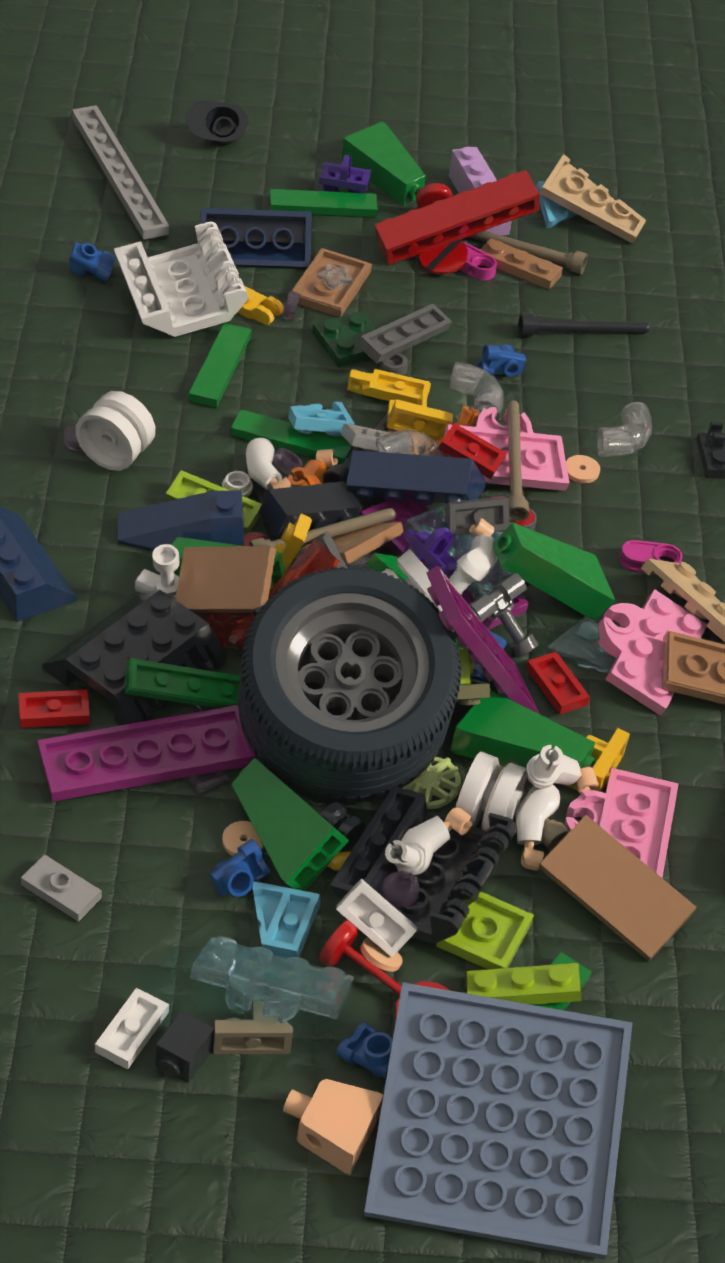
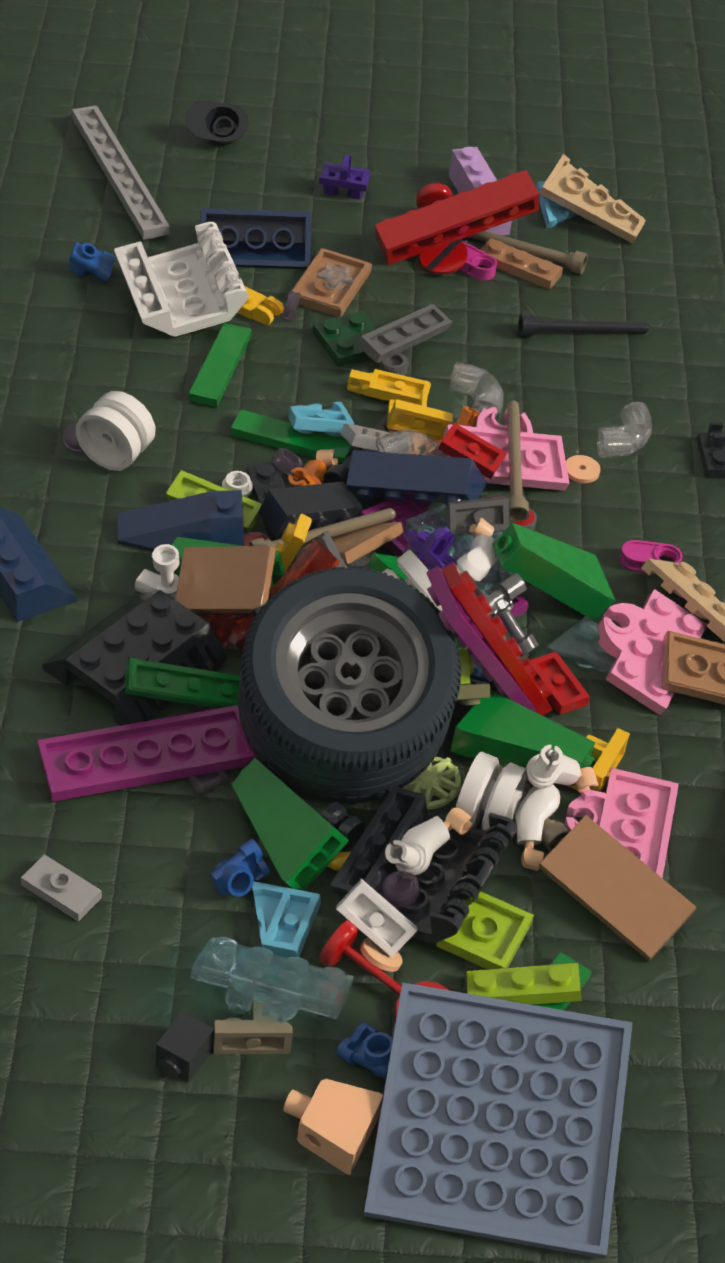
red plate [19,689,90,728] -> none
white plate [95,988,169,1069] -> none
light nougat wheel [222,821,264,856] -> none
white arm [246,438,293,490] -> none
green tile [270,189,378,218] -> none
green slope [341,121,426,206] -> none
blue plate [477,344,526,377] -> none
none -> red plate [442,562,553,716]

